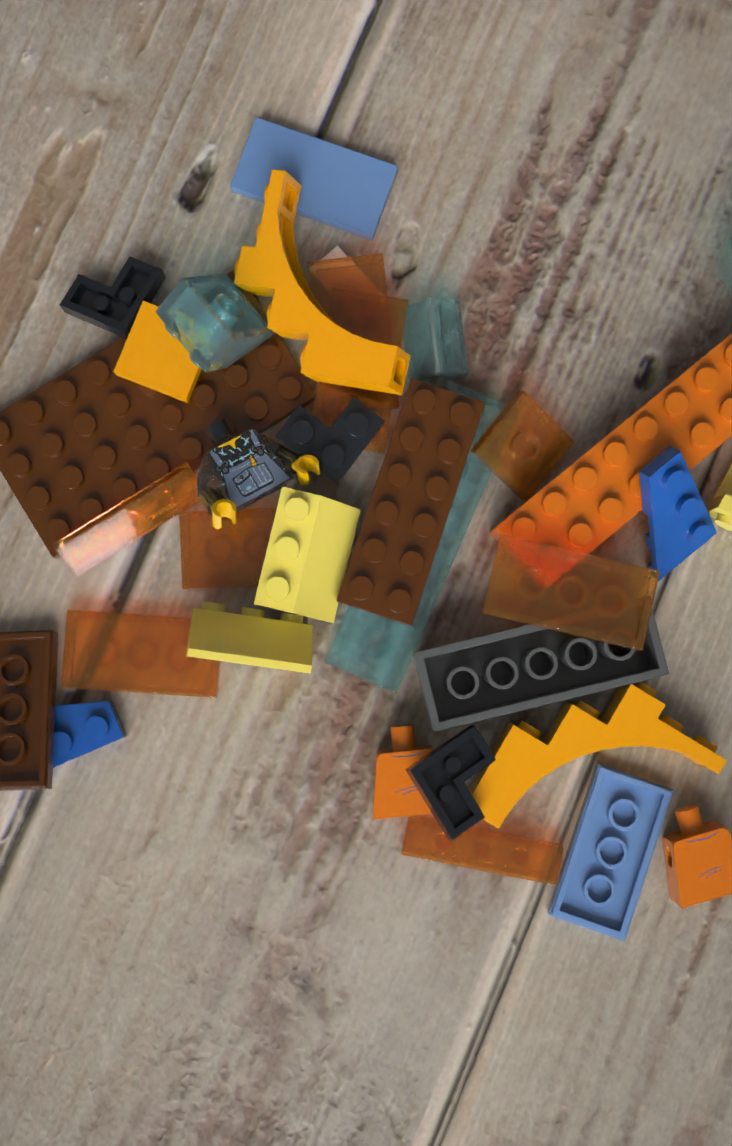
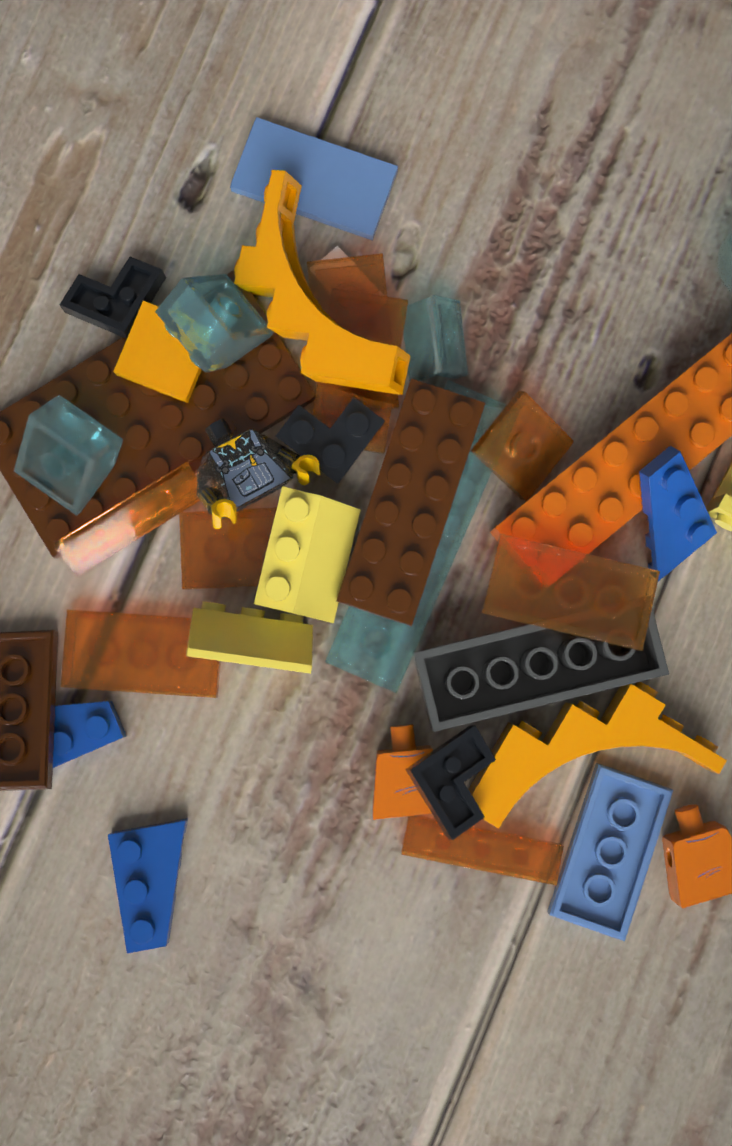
none -> clear light blue slope [14,395,123,515]
none -> blue wing [108,818,188,953]

